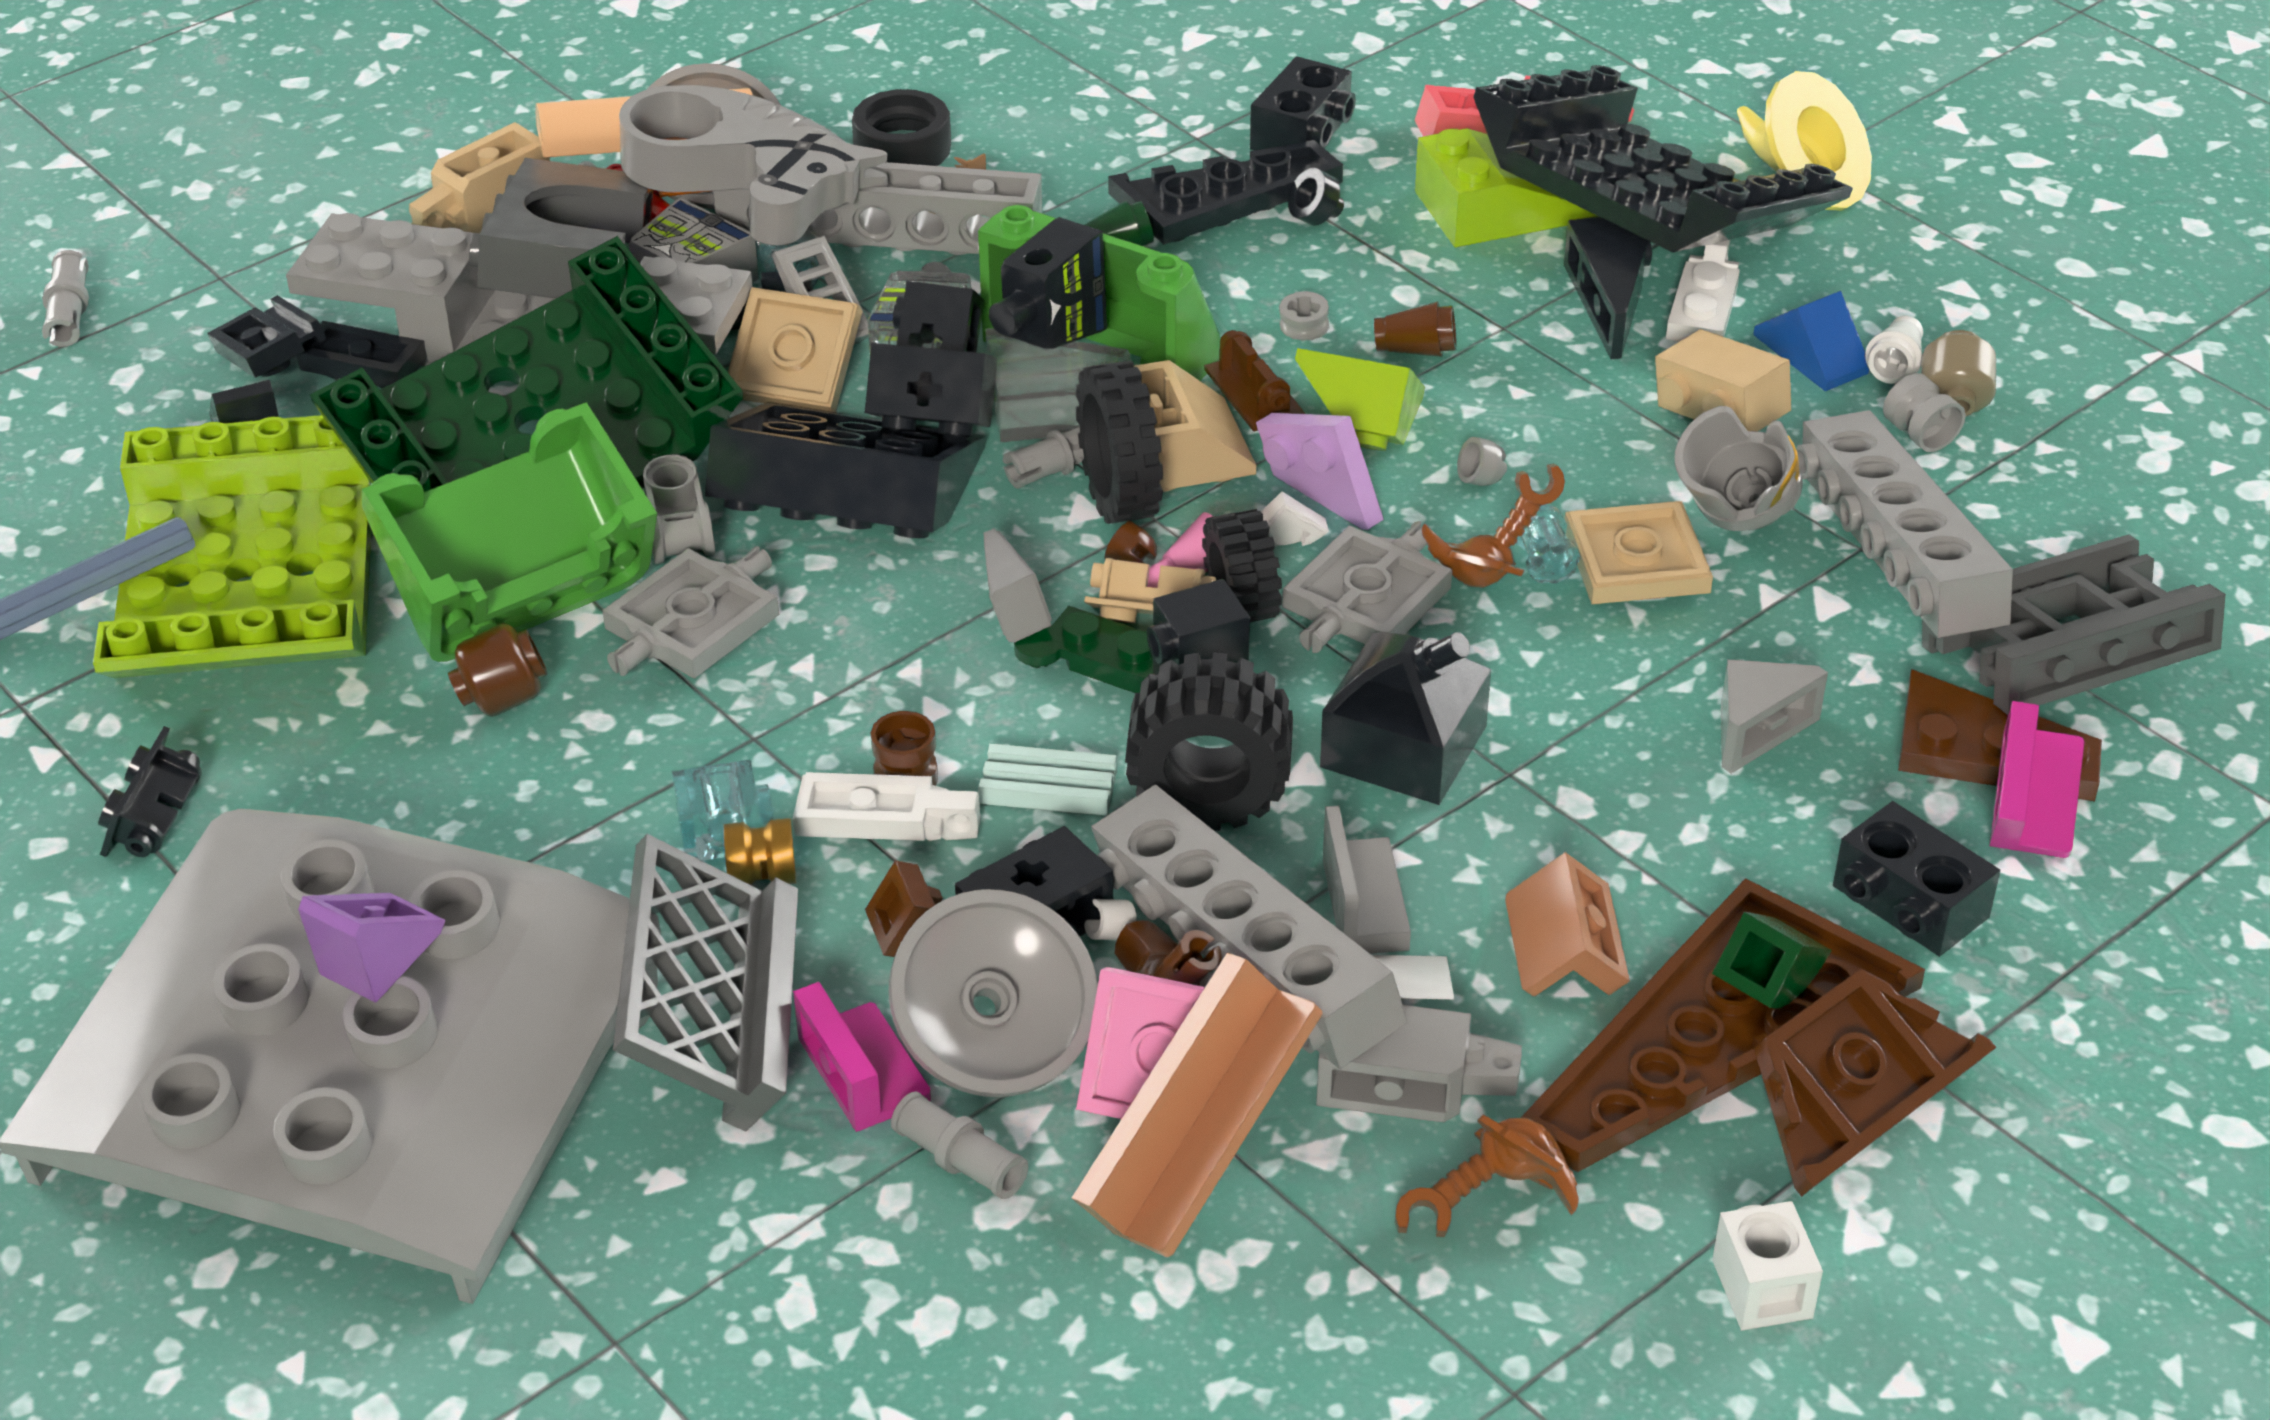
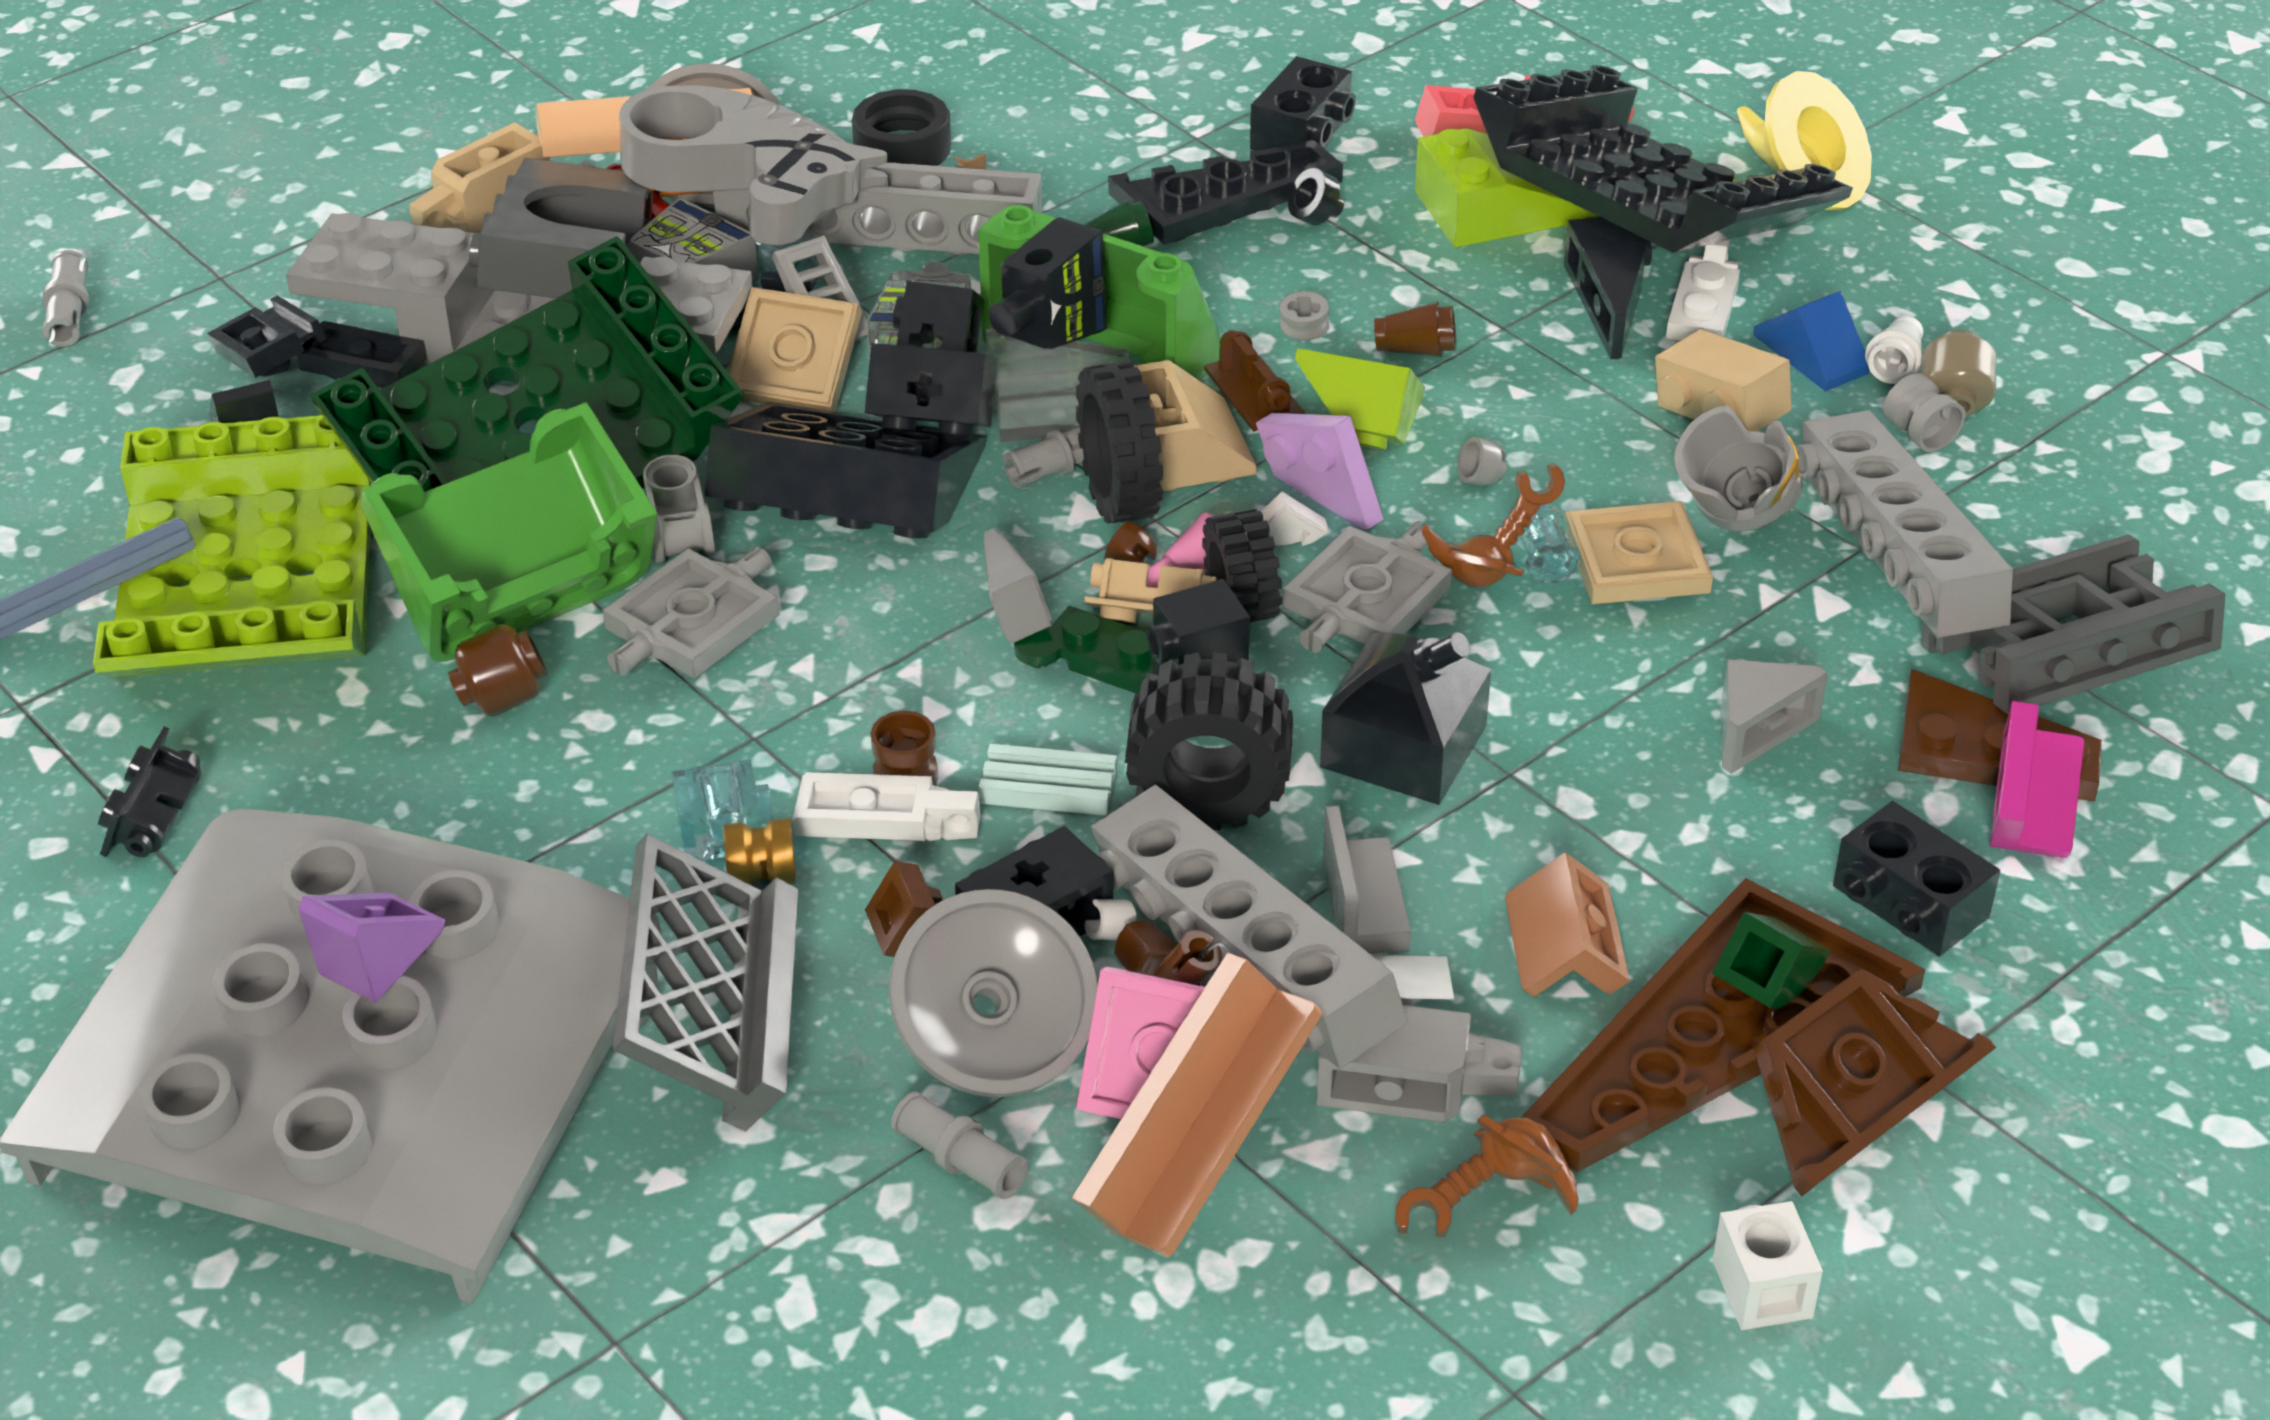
dark pink panel [793,982,931,1132] -> none

